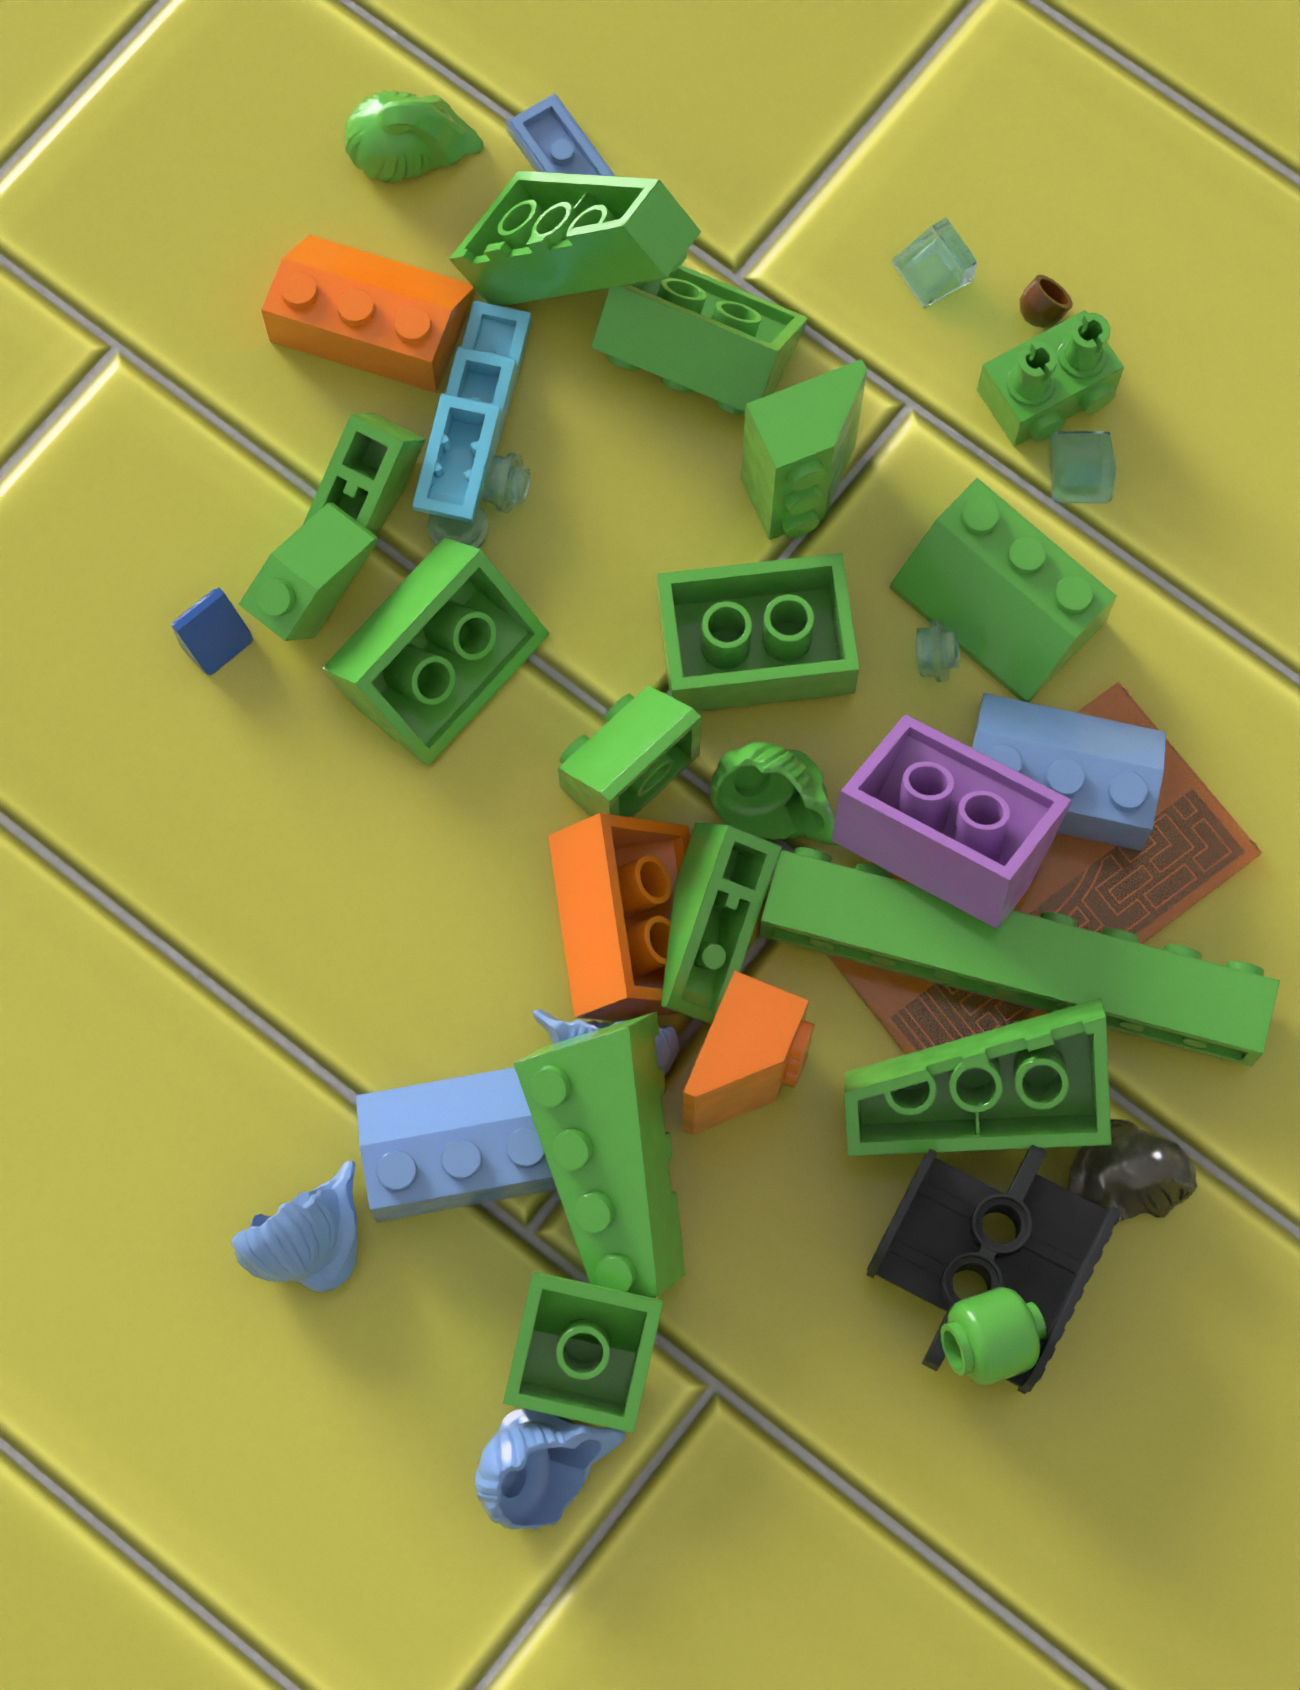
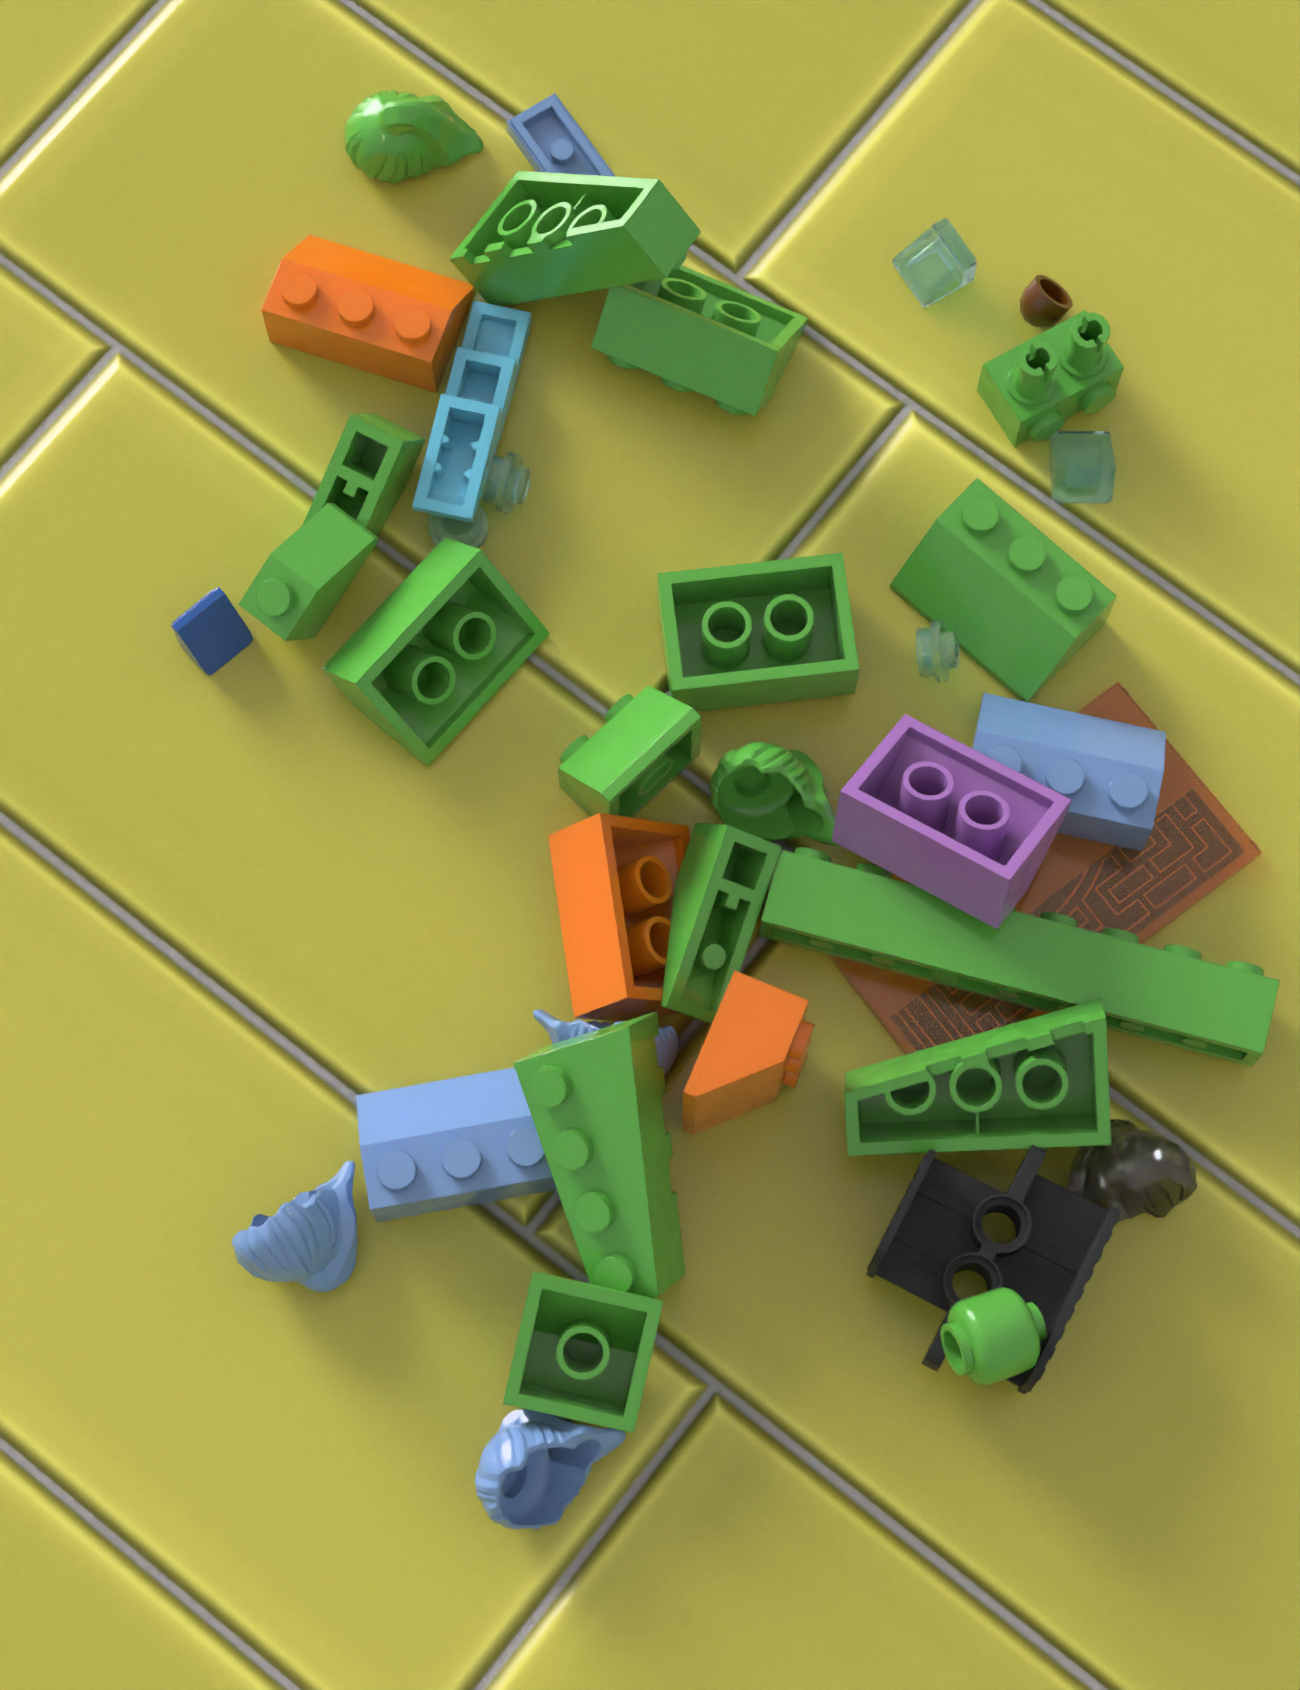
bright green slope [741,359,867,540] -> none

